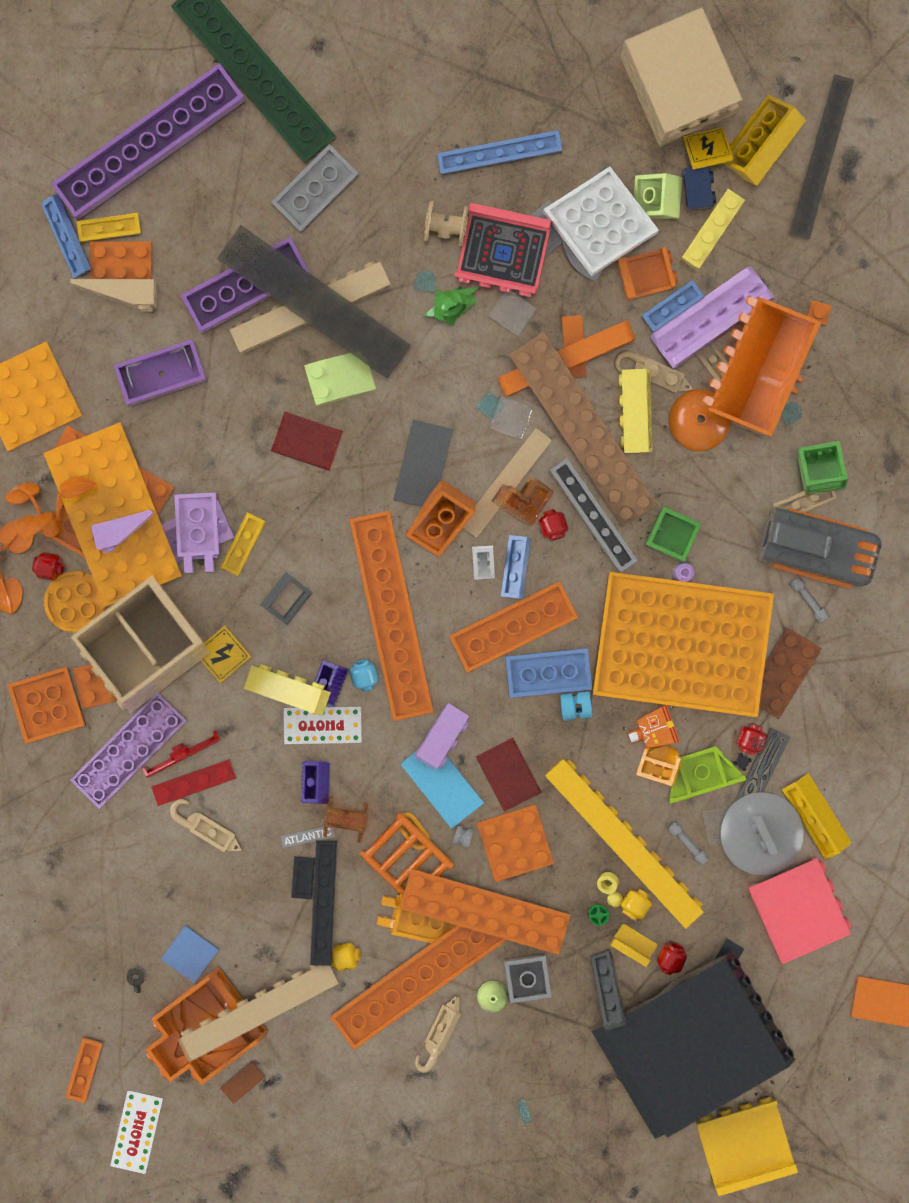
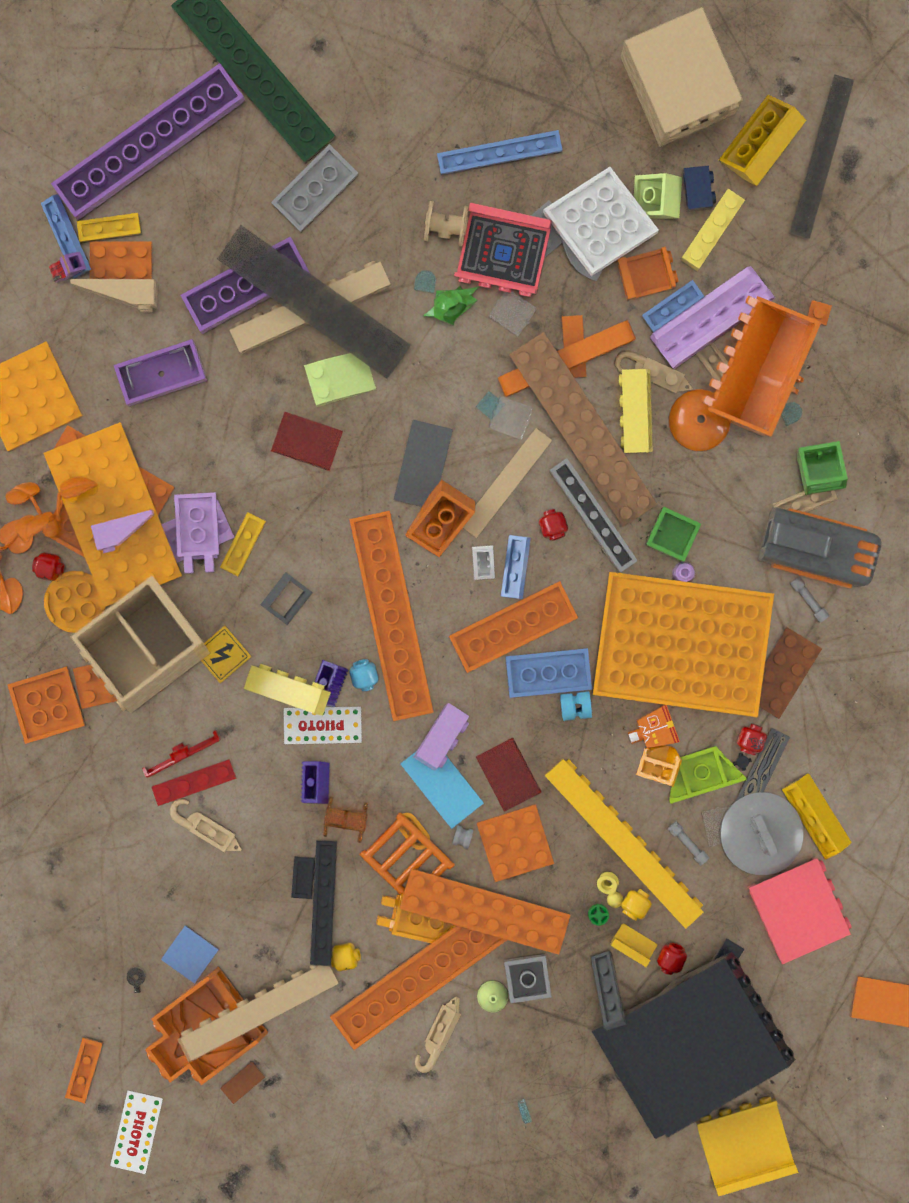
lavender plate [70,693,187,809] -> none
light grey sticker [280,825,335,848] -> none
clear orange brick [492,478,554,526] -> none
yellow tile [683,127,733,170] -> none
none -> medium lavender leg [49,251,86,283]

